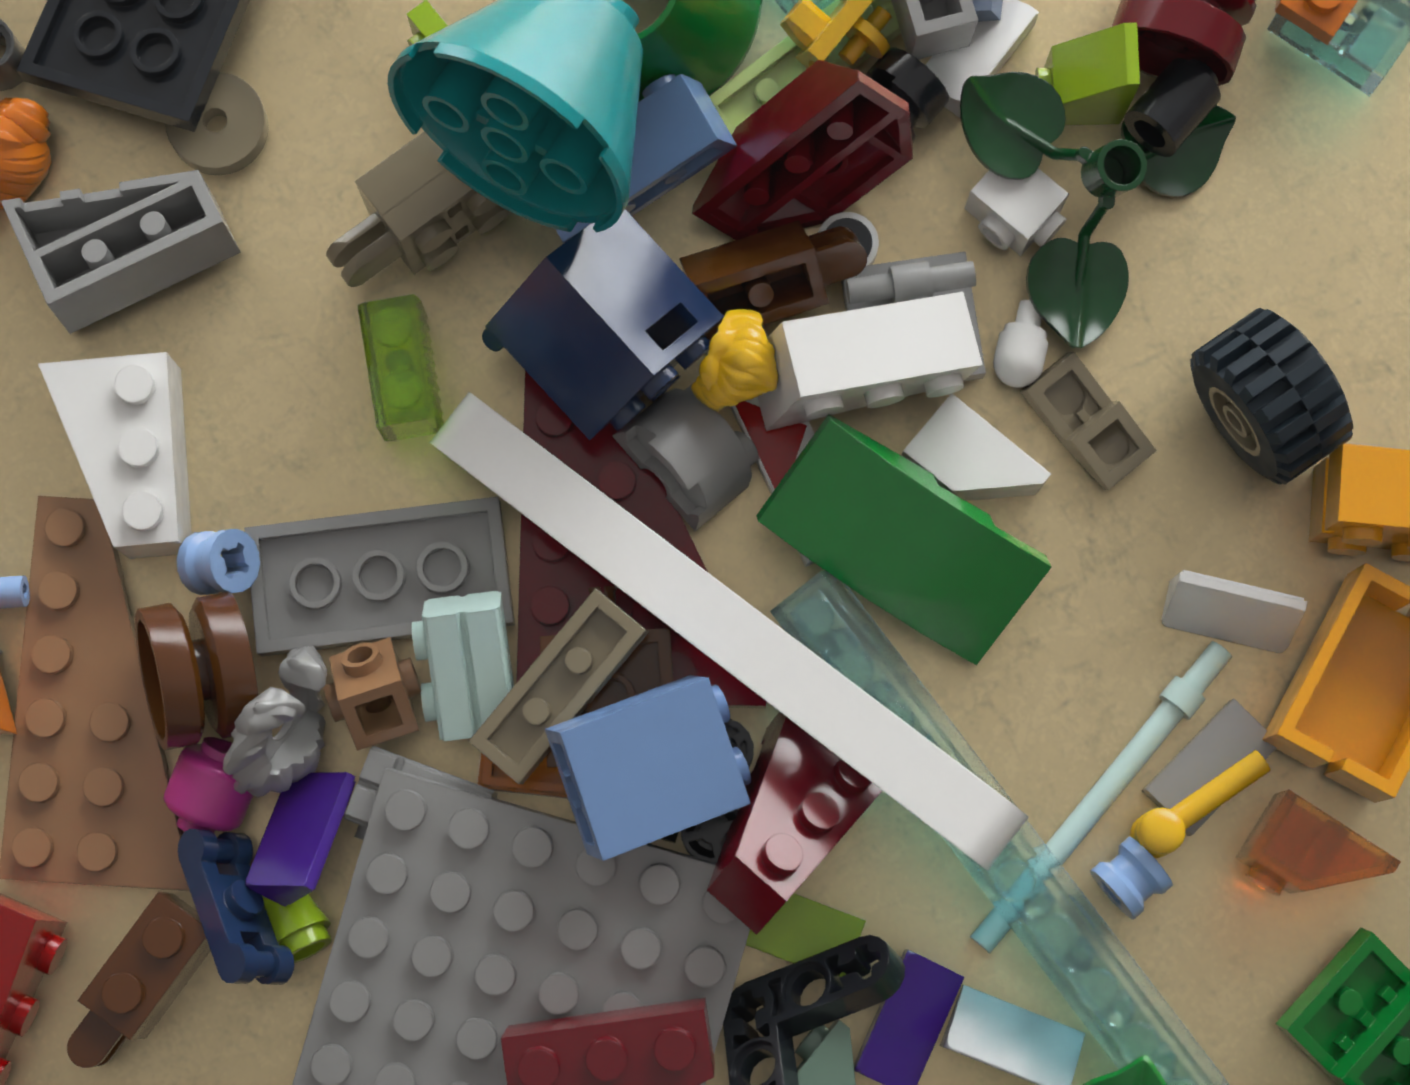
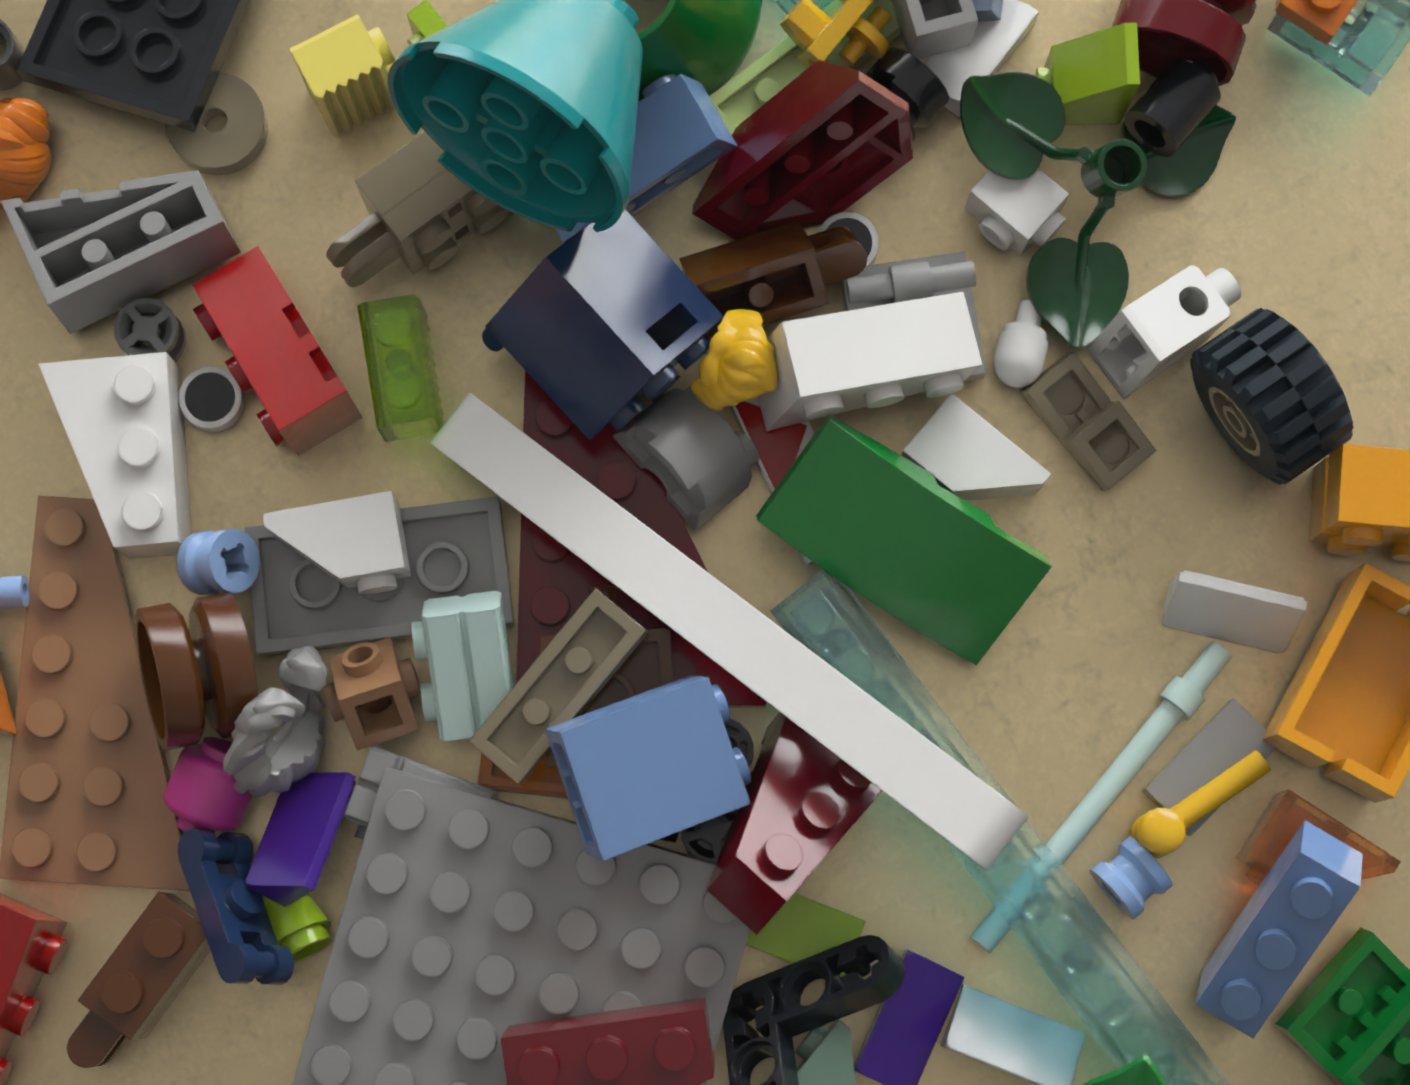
none -> dark grey wheel [114,298,186,363]
none -> tile [178,366,245,432]
none -> red wedge [192,246,363,456]
none -> white slope [263,491,411,595]
none -> light yellow brick [289,14,395,138]
none -> white torso [1087,265,1241,399]
none -> medium blue brick [1195,820,1363,1039]

